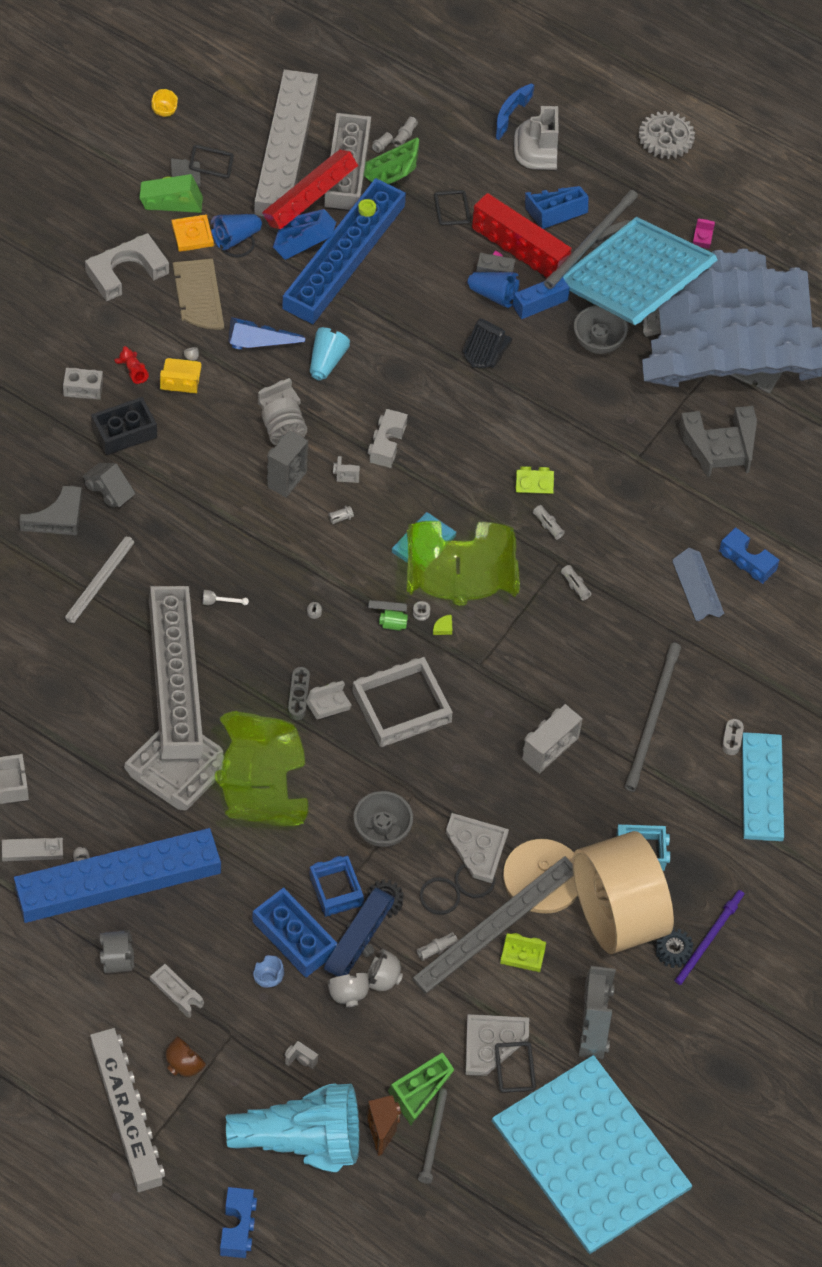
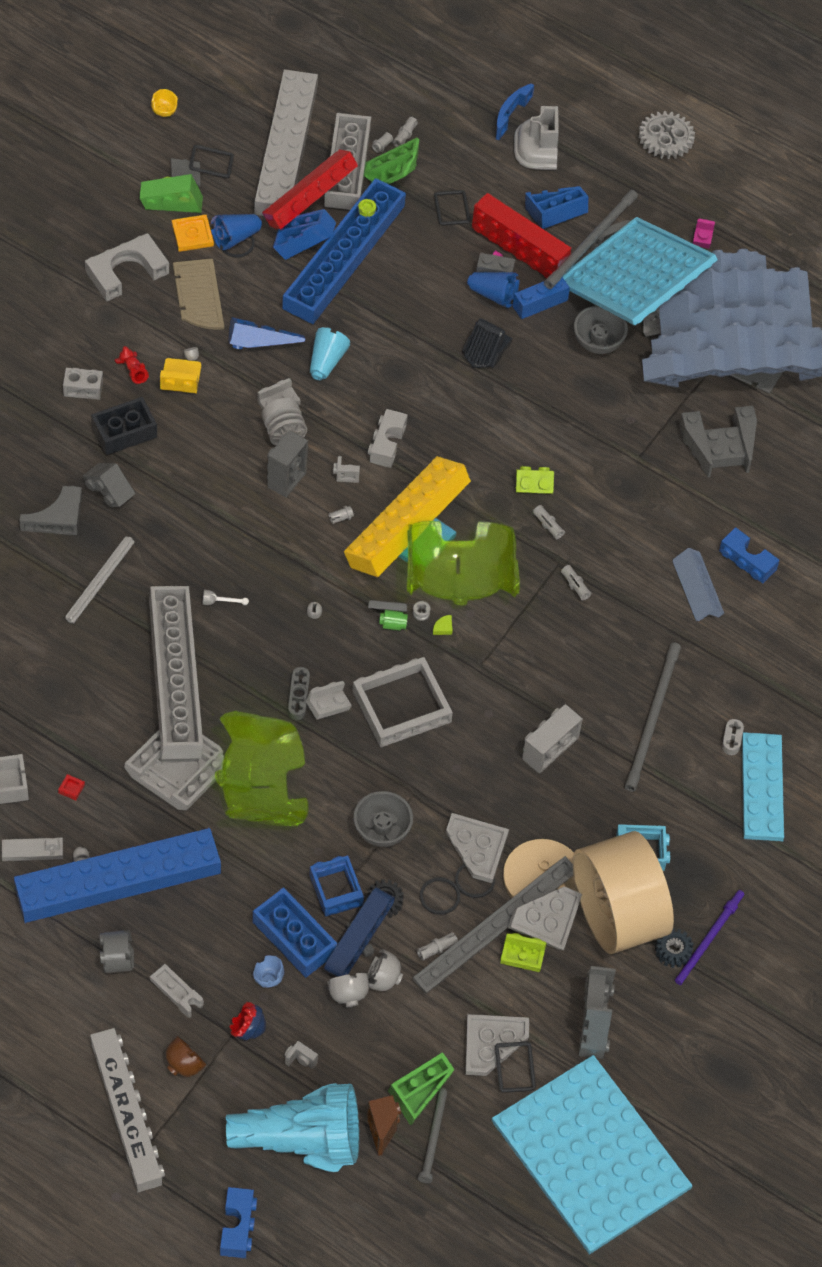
none -> red tile [58,774,85,800]
none -> hair [230,1002,266,1040]
none -> yellow brick [344,456,471,577]
none -> light grey plate [508,887,582,951]

